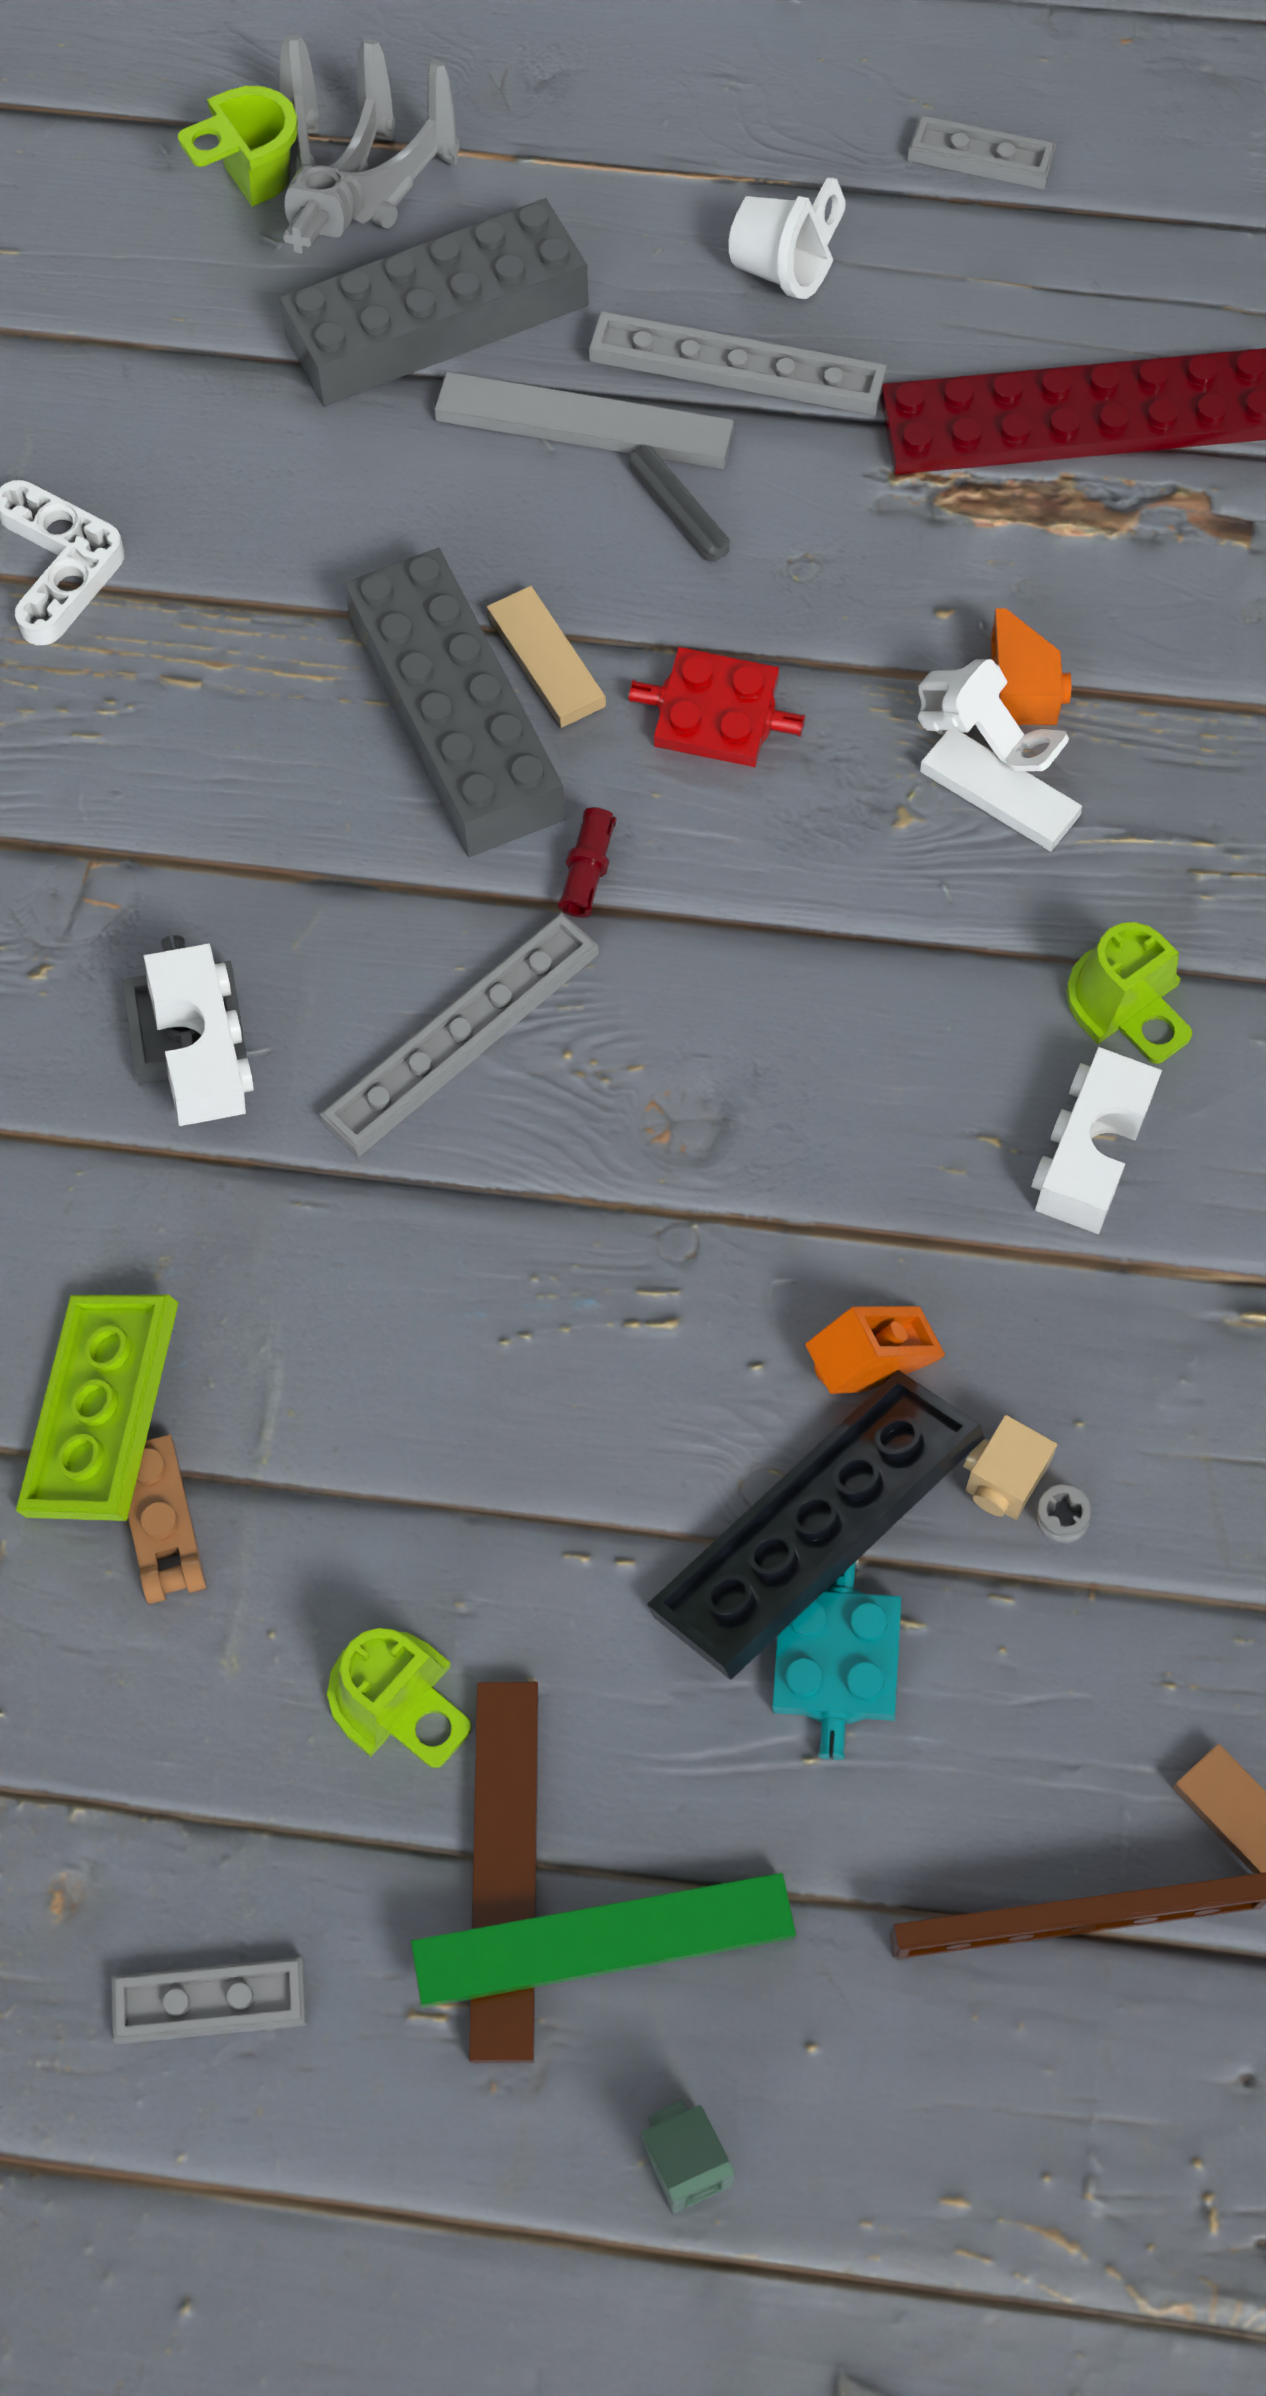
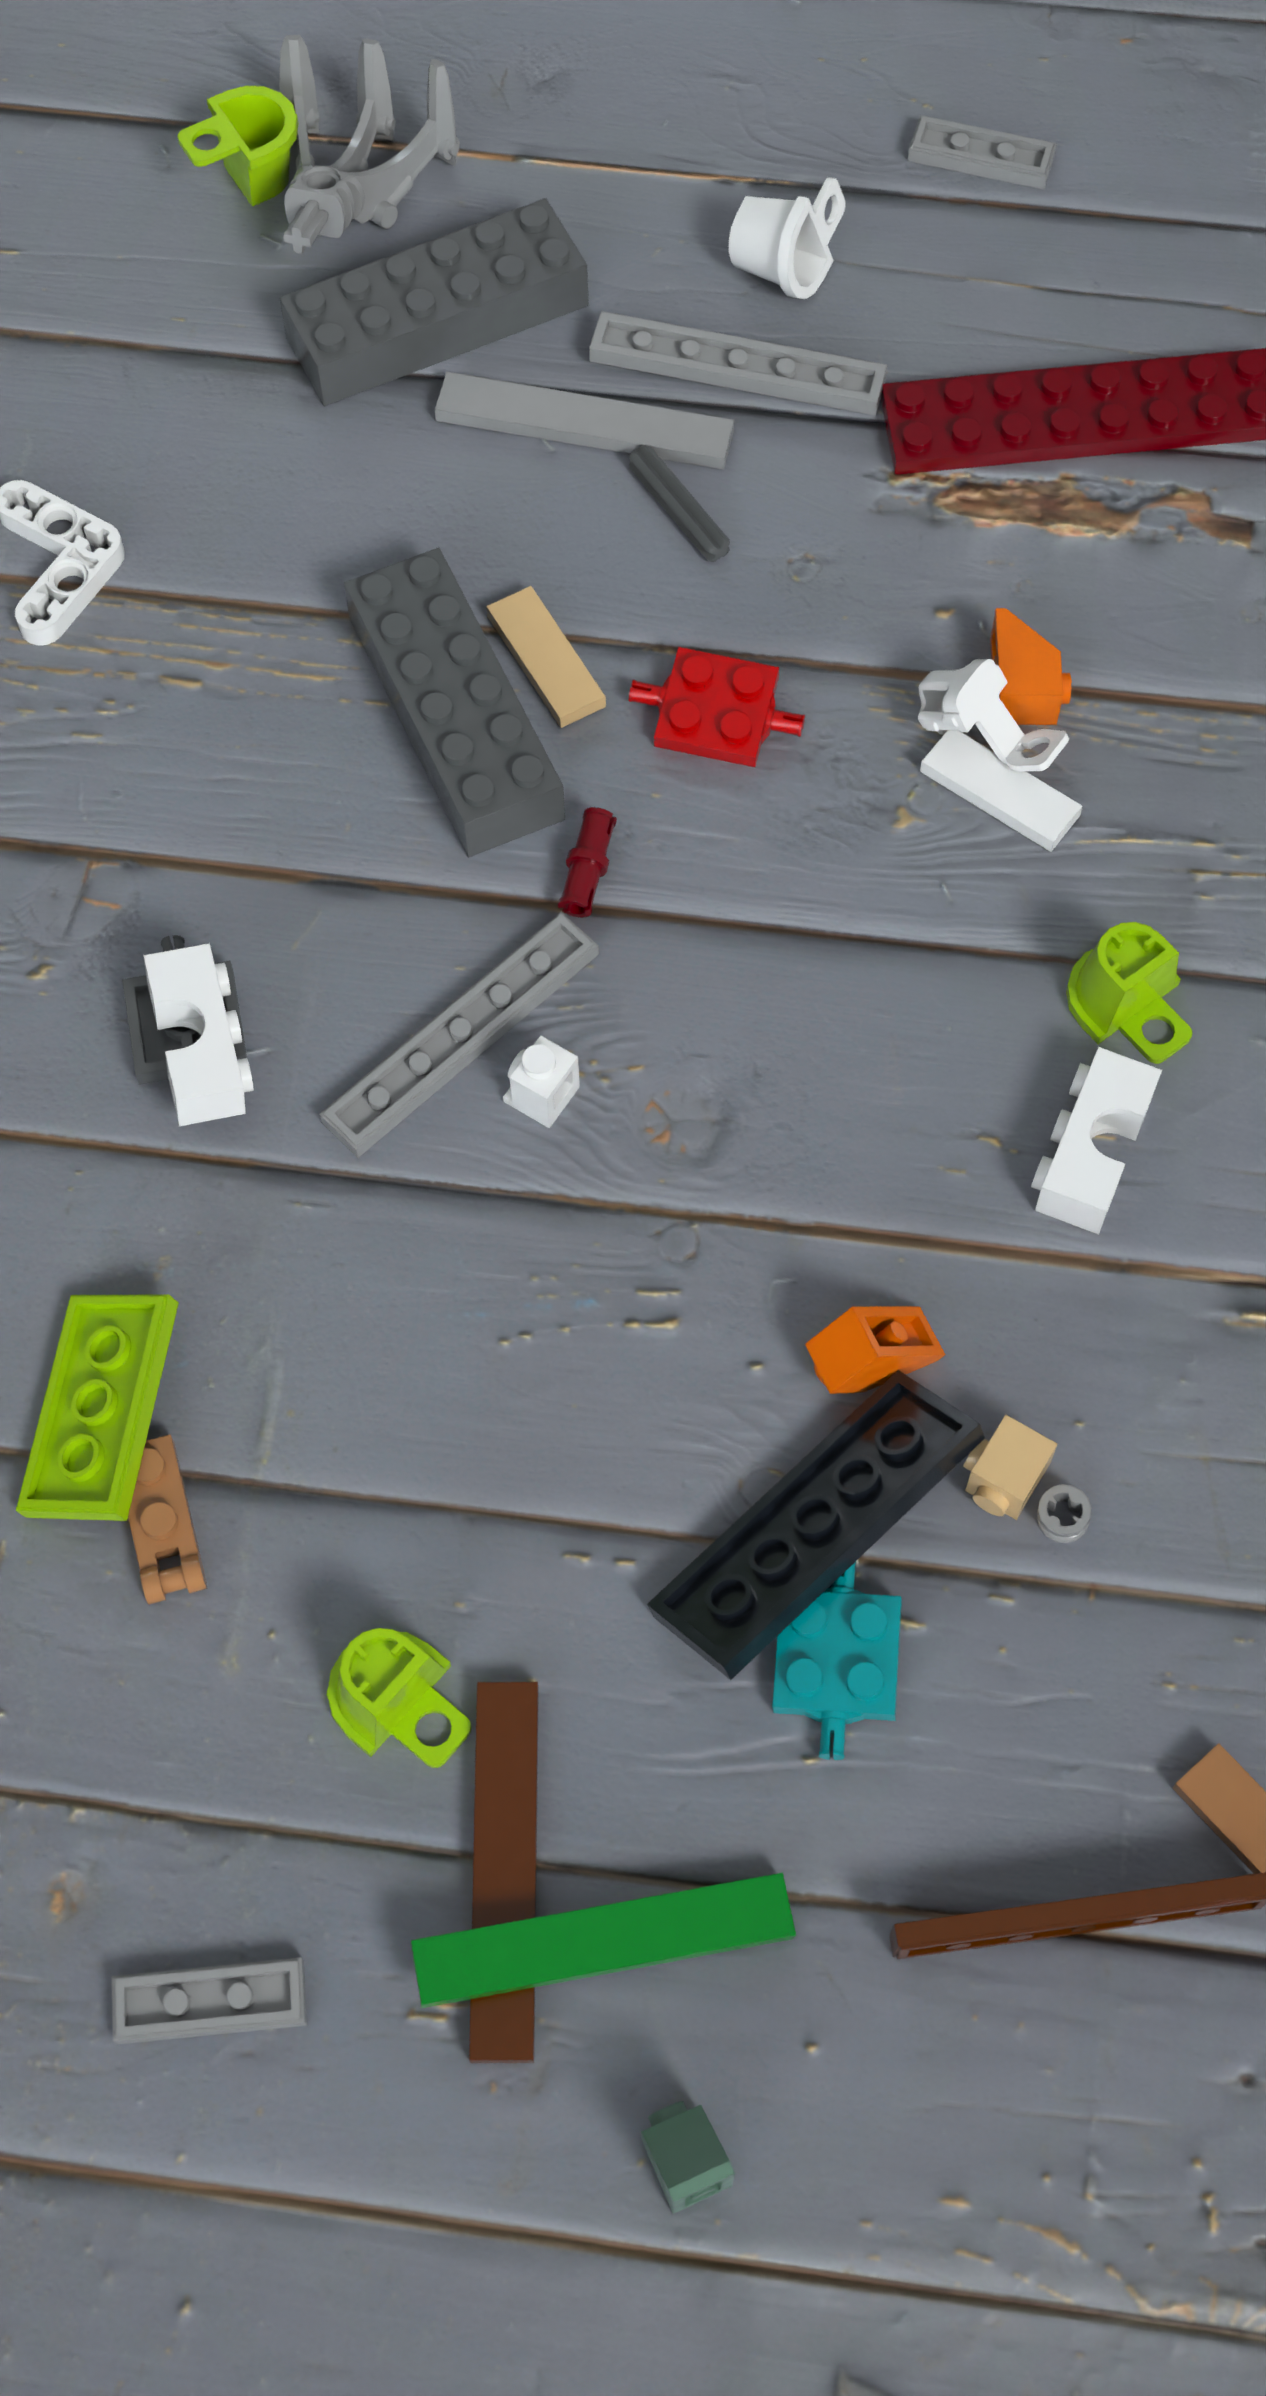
none -> white brick [503,1035,580,1128]

